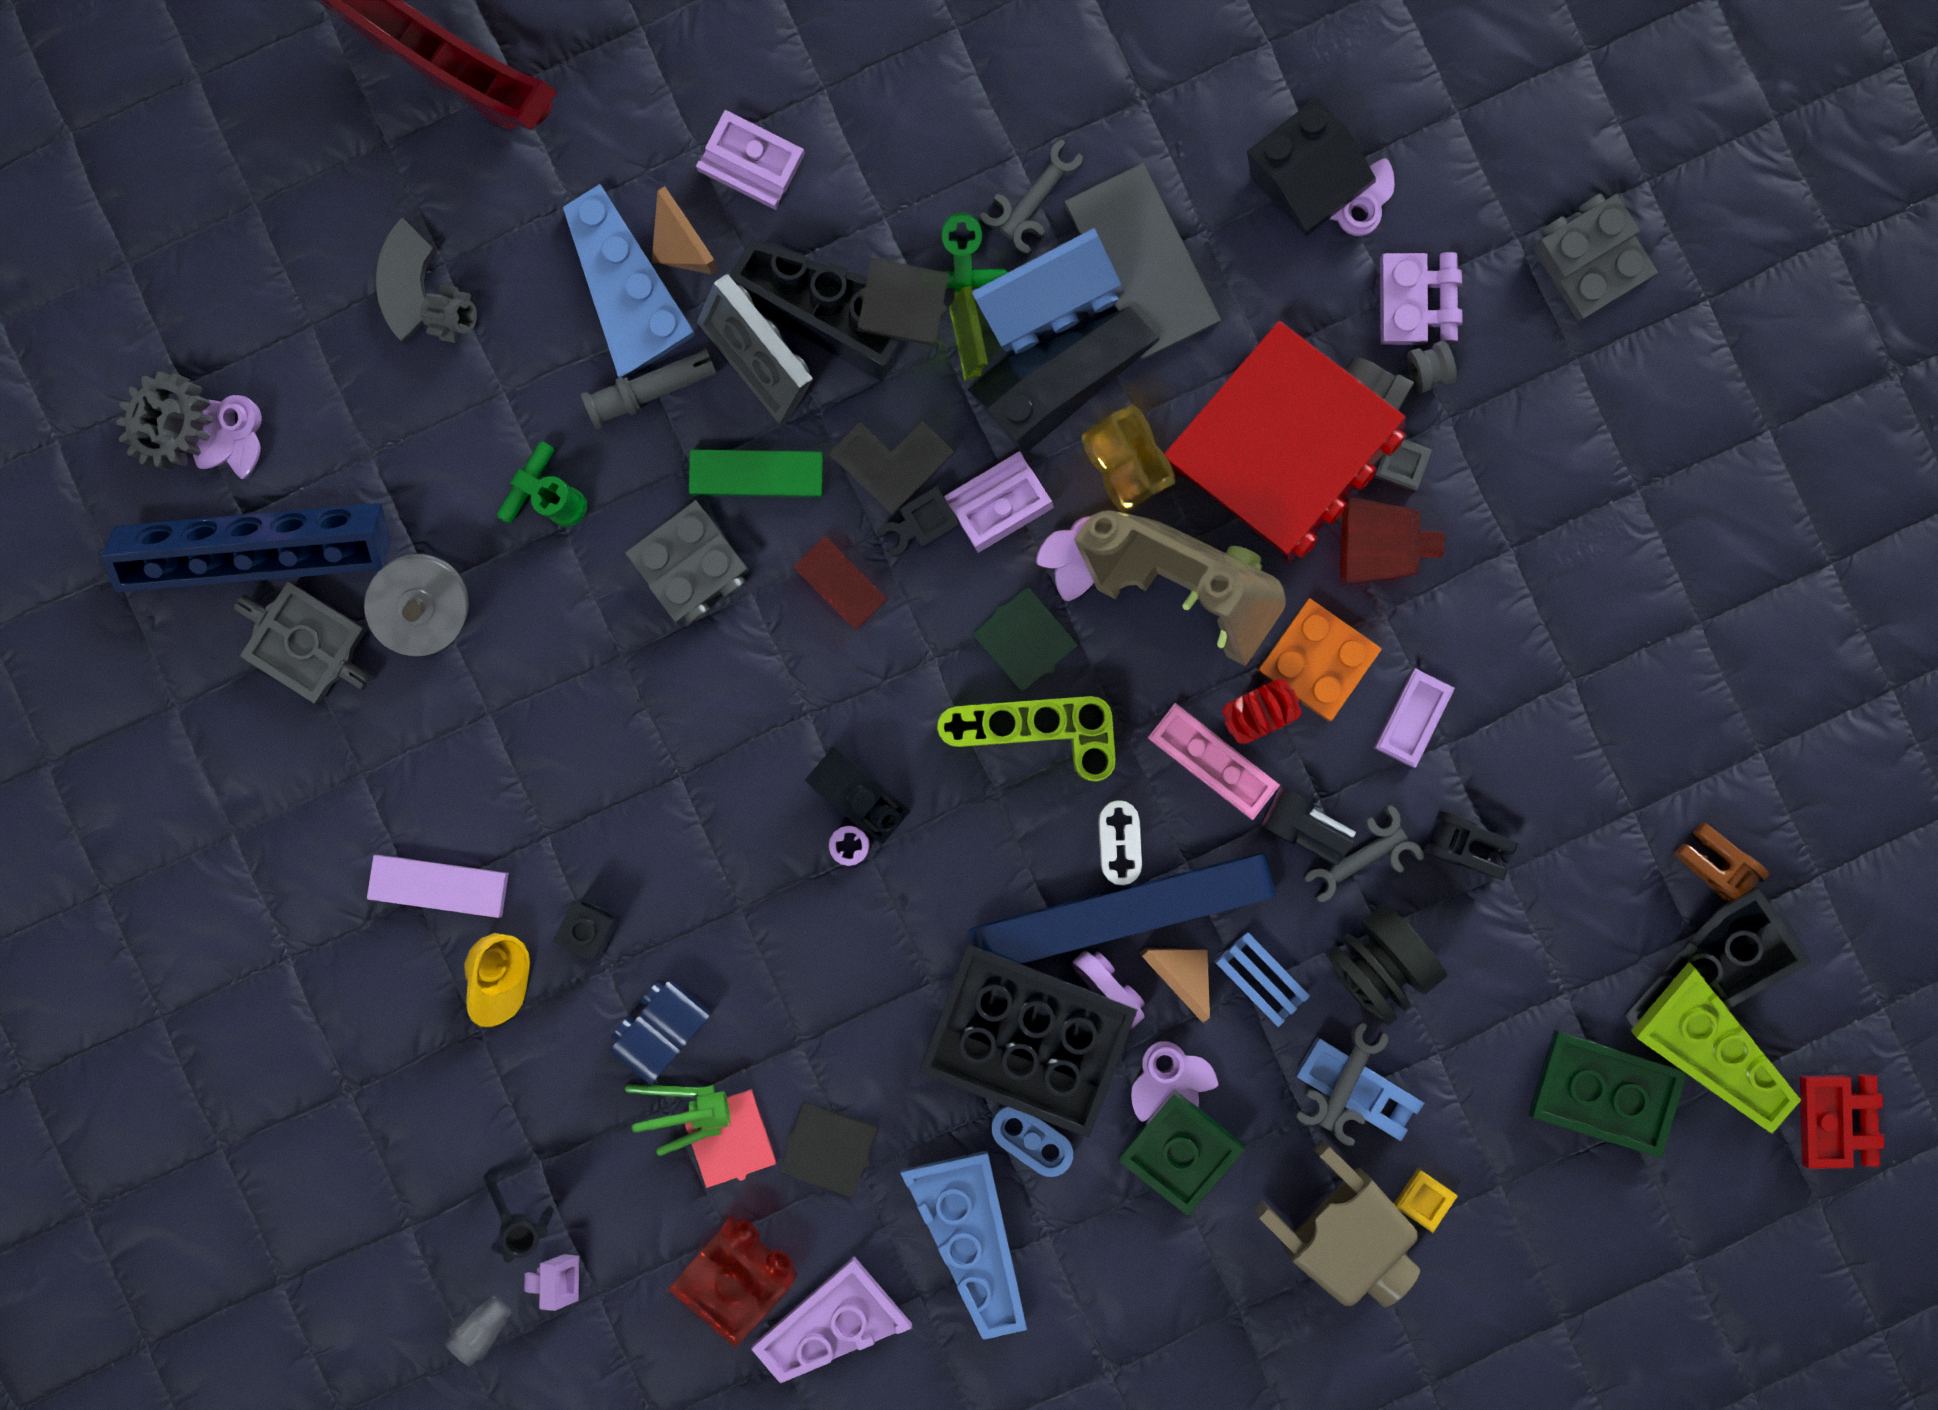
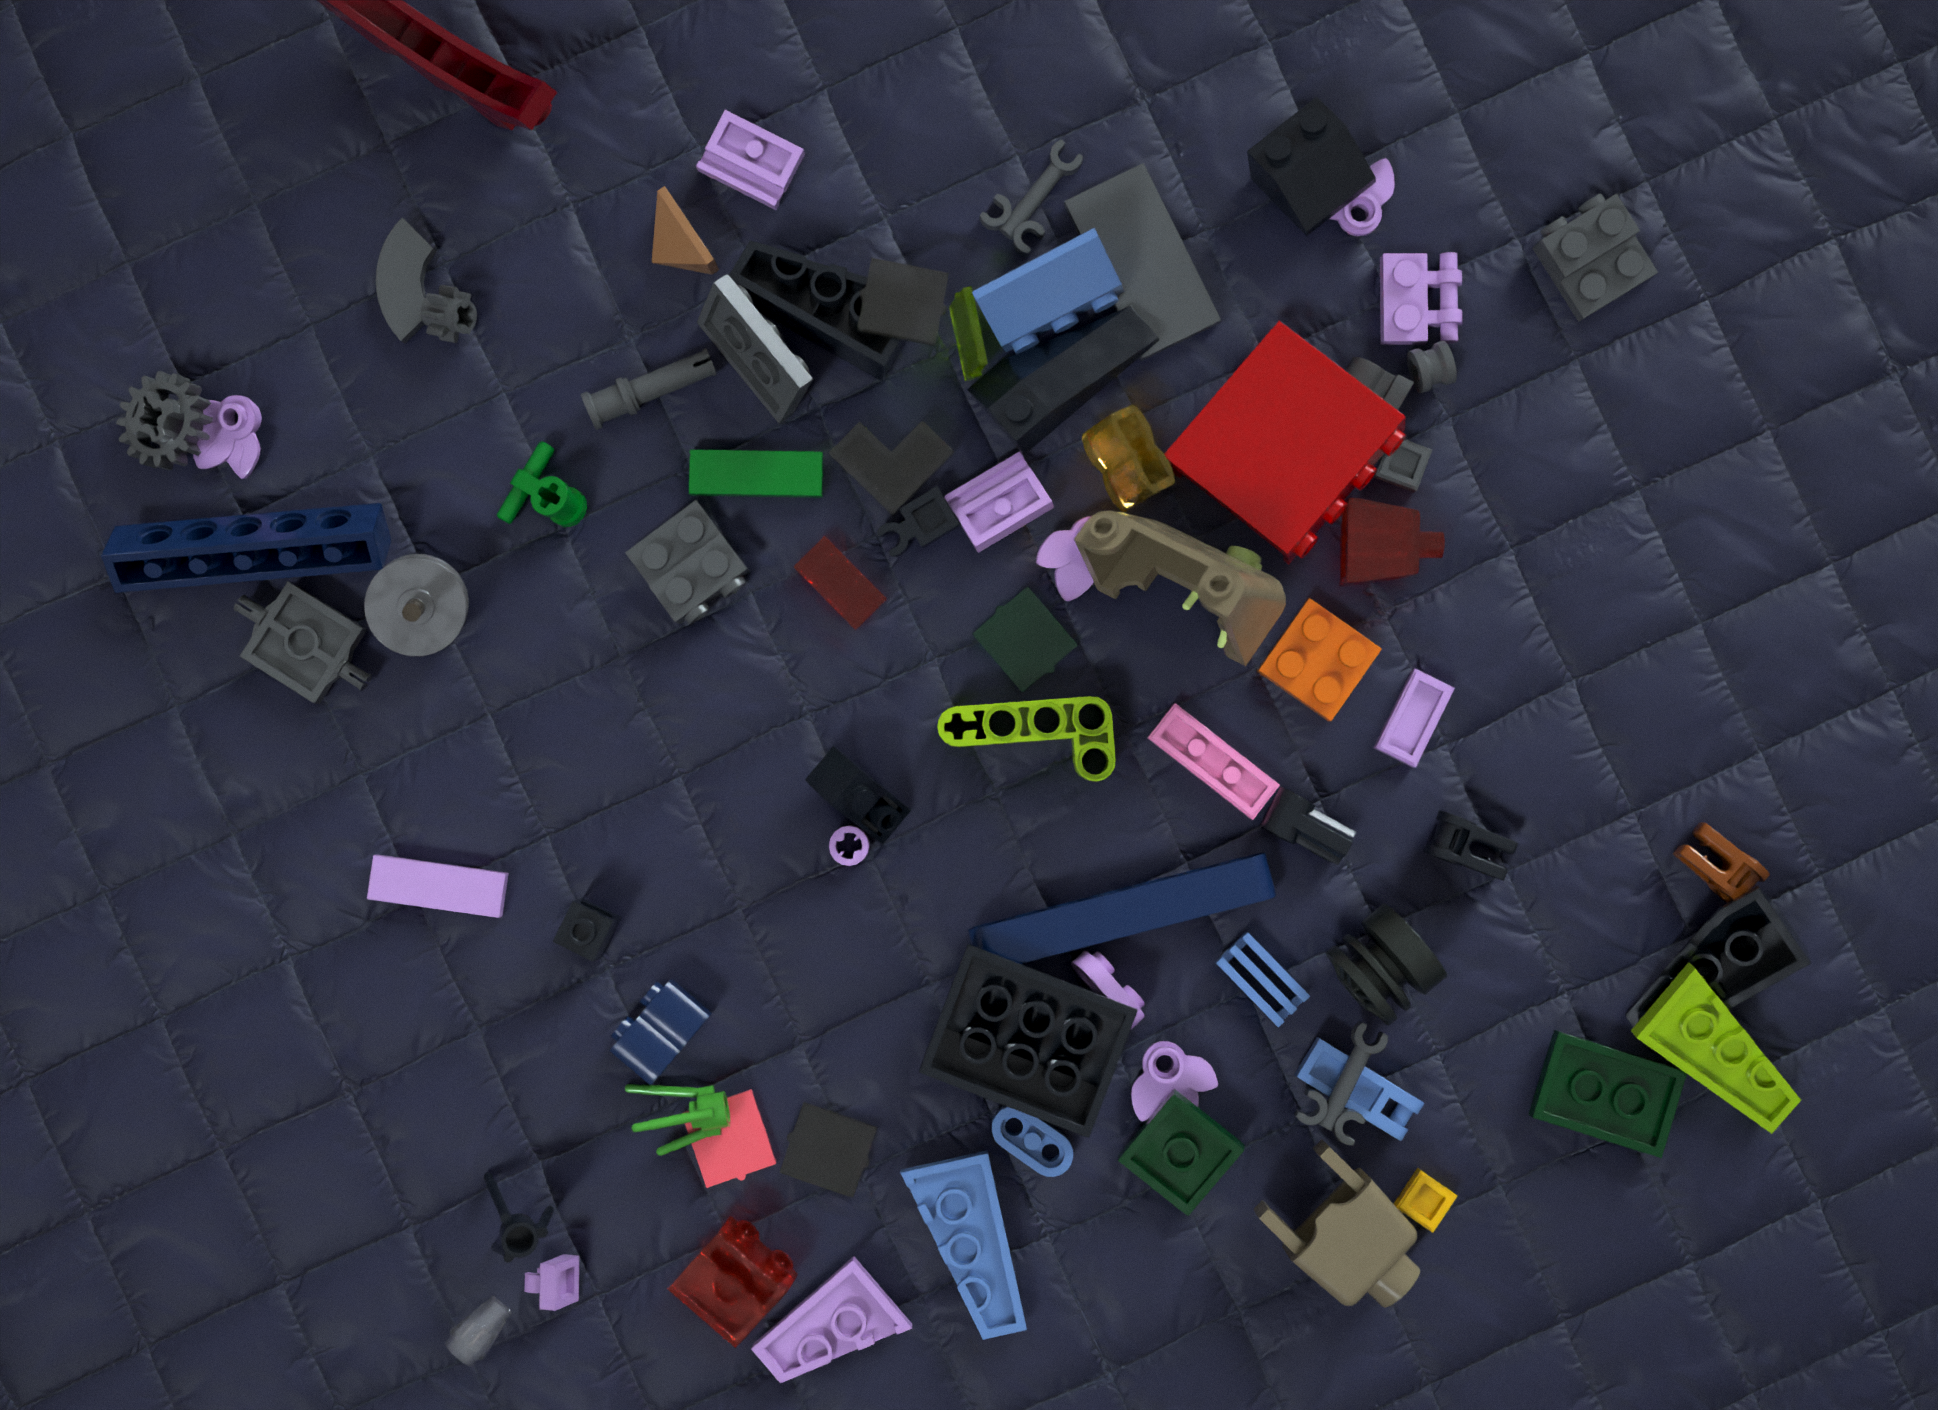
yellow cap [464,933,530,1027] -> none
medium blue wing [563,184,696,378] -> none
green piece [919,212,1007,293] -> none
white beam [1098,800,1142,885] -> none
medium nougat slope [1139,947,1210,1023] -> none
red gear [1222,679,1302,744] -> none
dark grey bar [1302,805,1424,902] -> none
red plate [1799,1074,1885,1169] -> none

